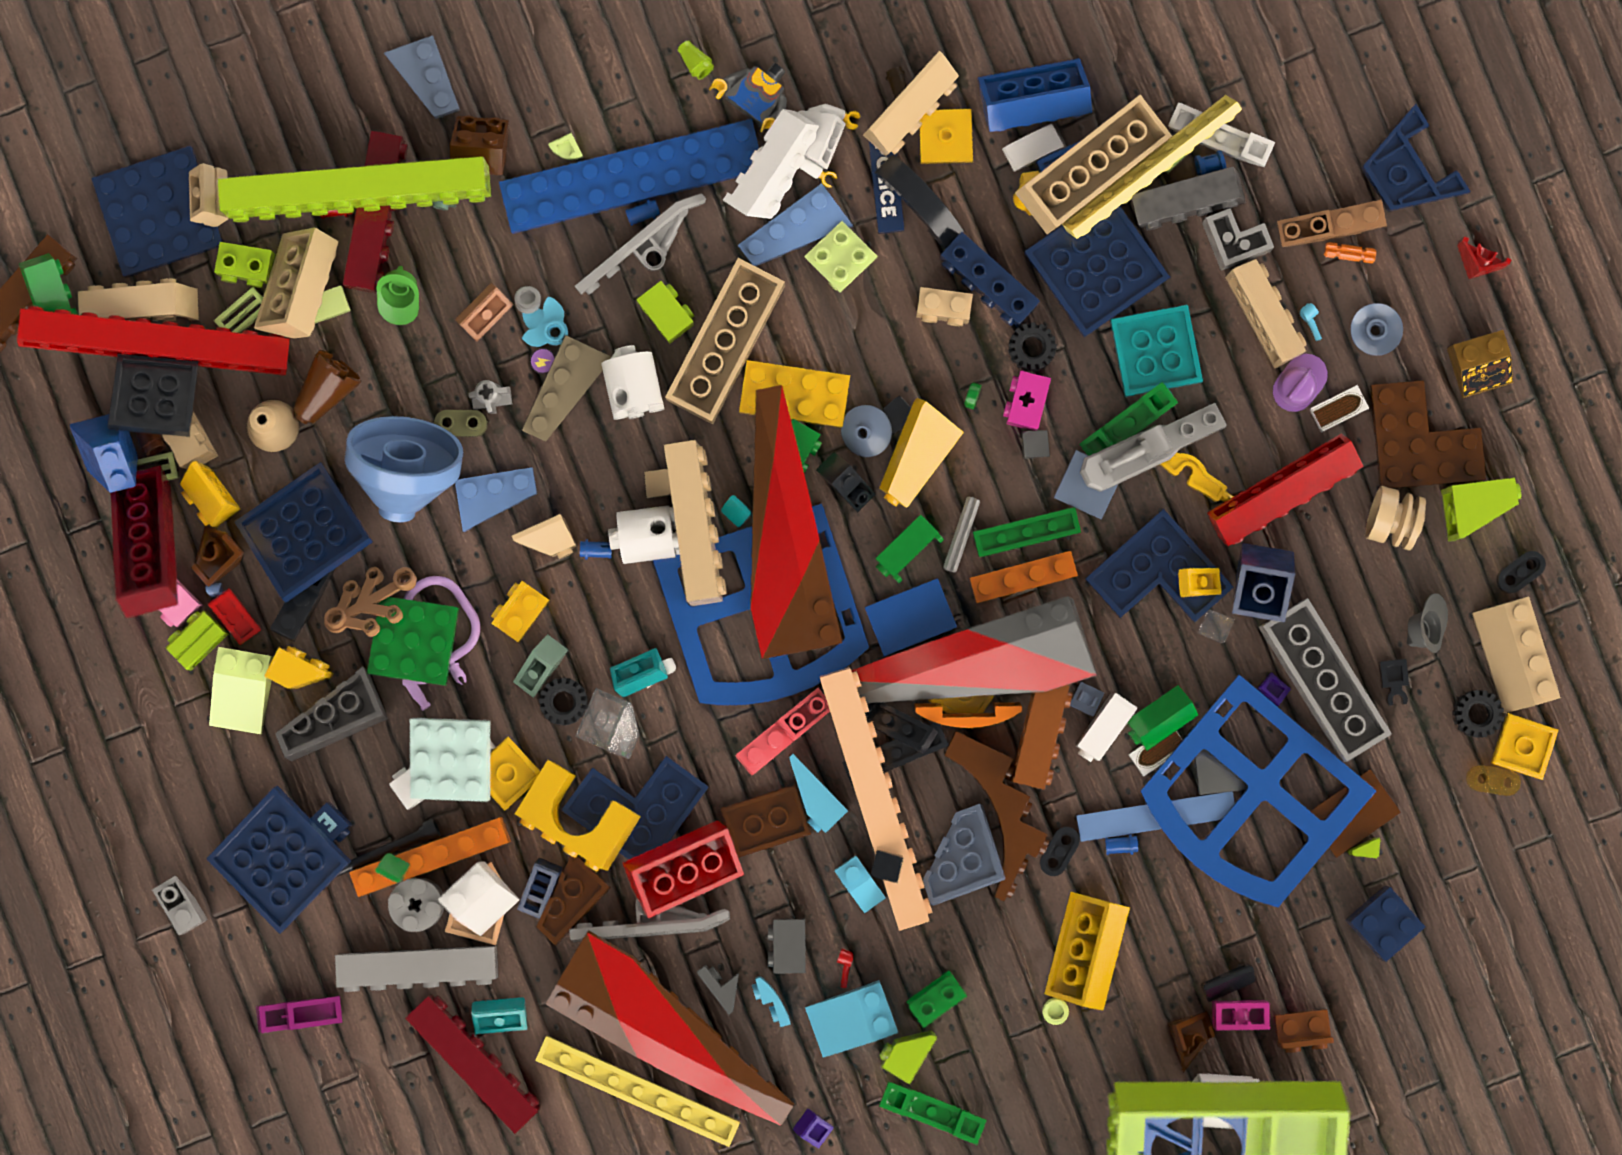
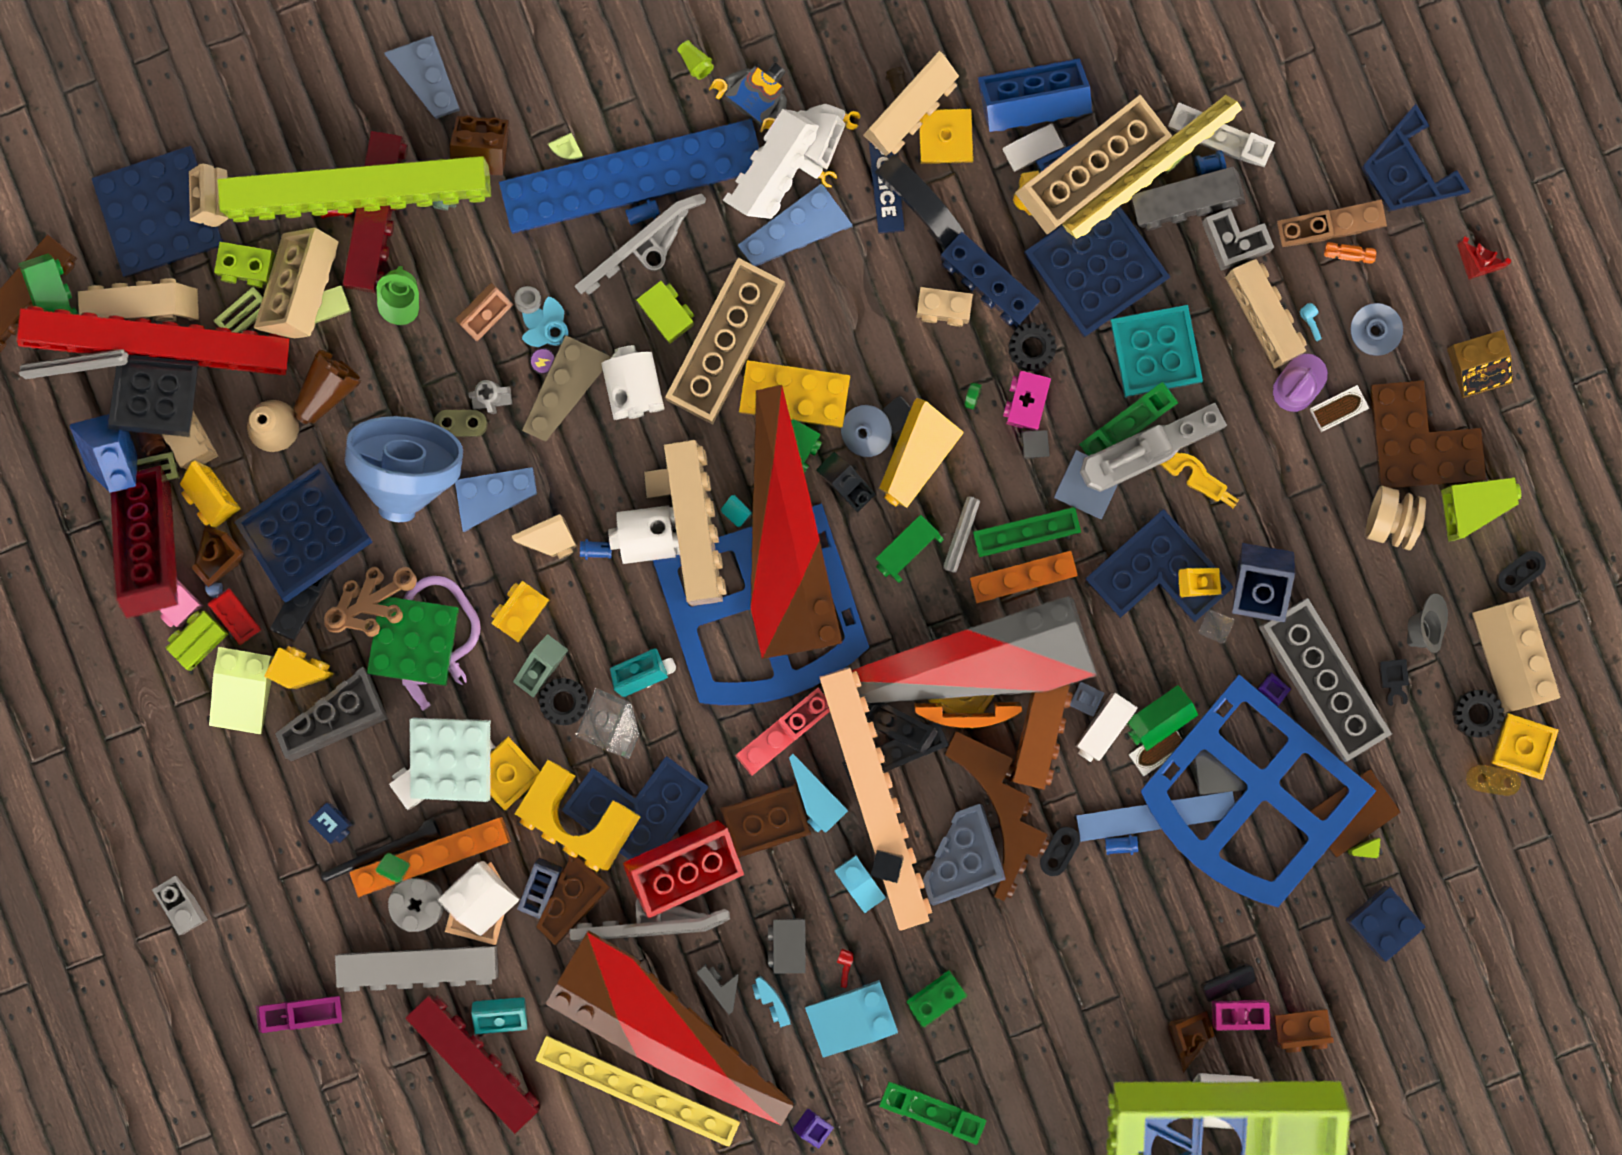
dark blue plate [206,785,351,934] -> none
yellowish green hinge [804,221,878,292] -> none
blue tile [865,578,957,656] -> none
lime slope [879,1030,937,1084] -> none
yellowish green tile [1042,998,1069,1025] -> none
yellow slope [1044,892,1130,1011] -> none
red brick [1207,433,1364,546] -> none
none -> light grey axle [19,349,129,379]

